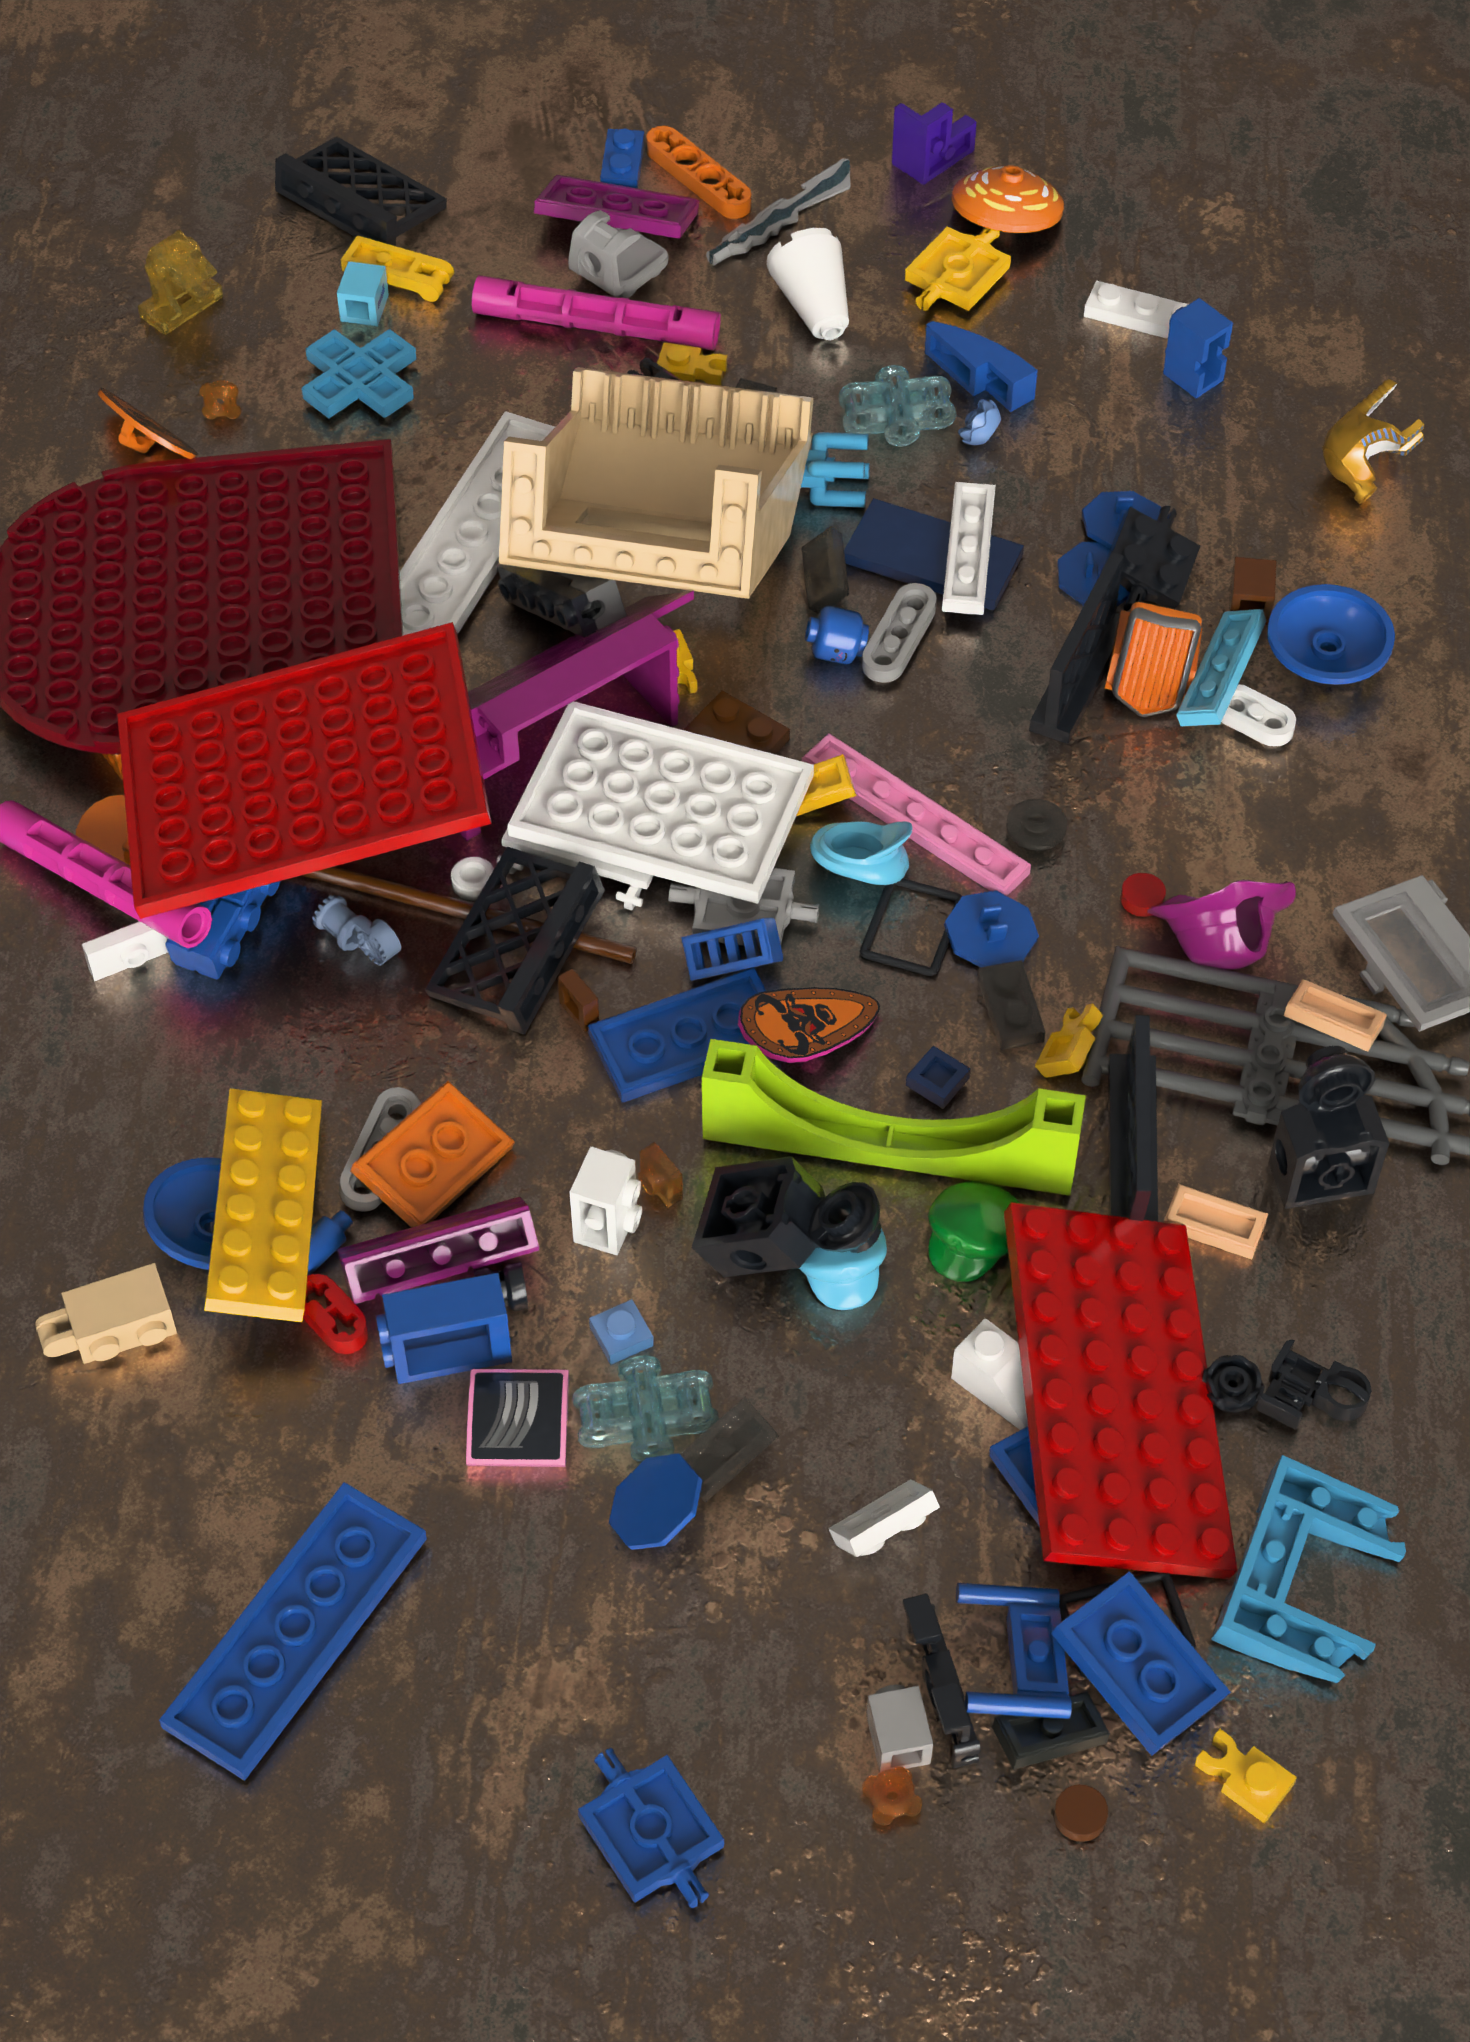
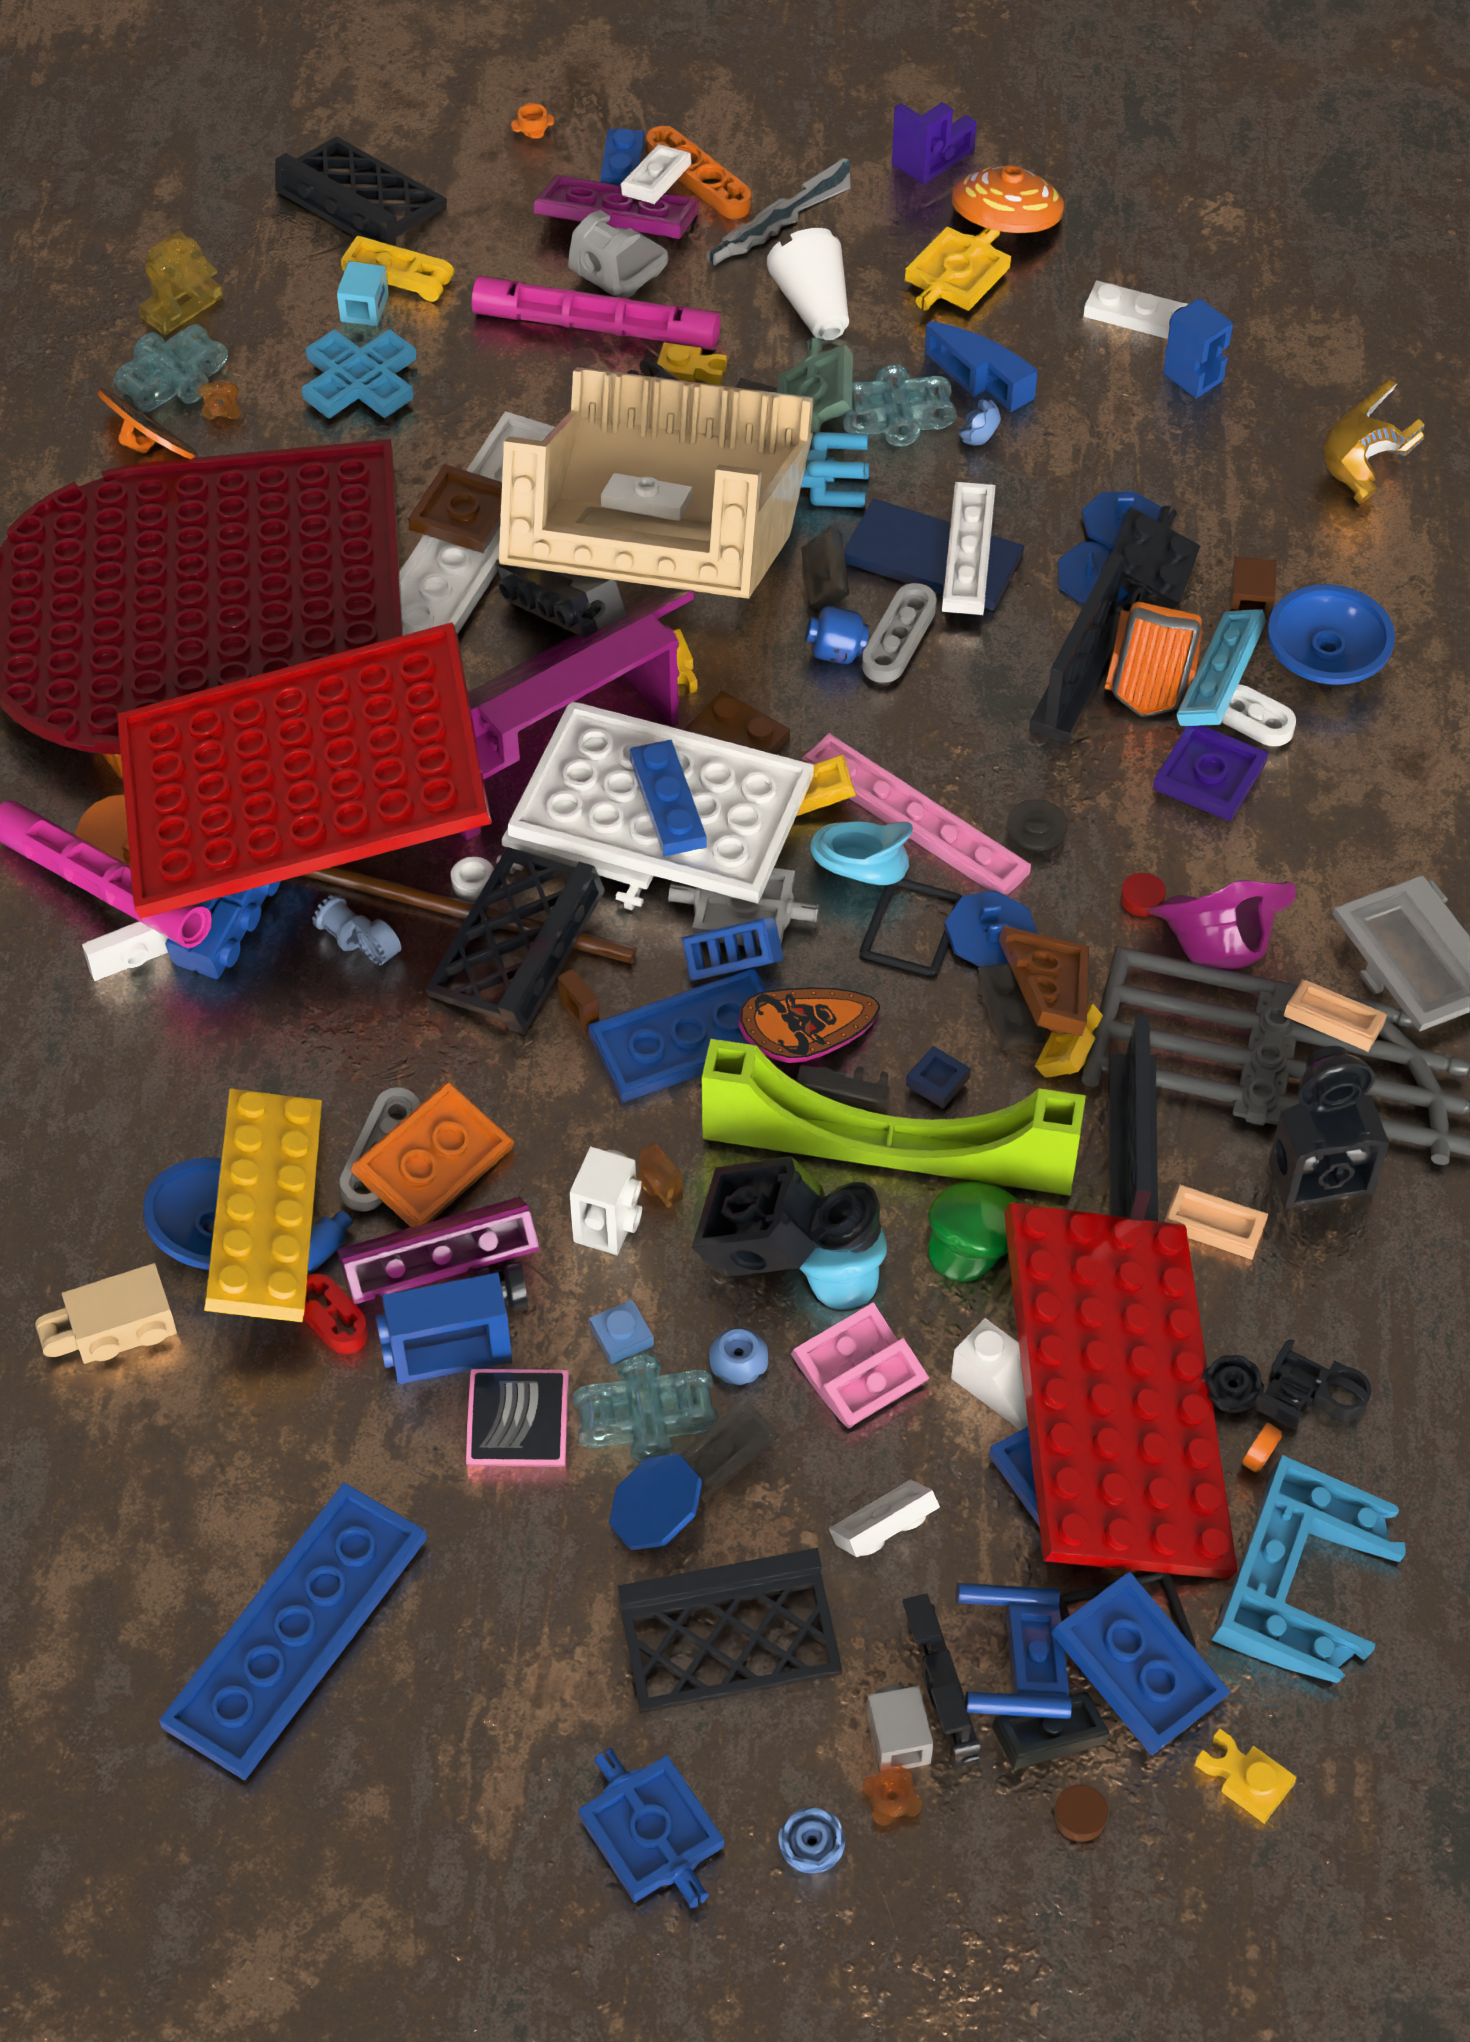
none -> clear light blue axle [113,324,228,412]
none -> reddish brown plate [408,464,502,553]
none -> orange plate [511,103,554,139]
none -> white plate [601,473,692,521]
none -> black fence [617,1548,843,1713]
none -> white plate [621,144,691,204]
none -> blue plate [630,739,707,857]
none -> medium blue plate [709,1327,769,1385]
none -> sand green plate [777,338,853,444]
none -> medium blue plate [778,1807,846,1874]
none -> bright pink slope [791,1302,930,1428]
none -> clear smoke plate [796,1065,890,1115]
none -> dark orange wing [998,926,1089,1036]
none -> dark purple plate [1153,725,1269,822]
none -> orange tile [1241,1422,1283,1473]

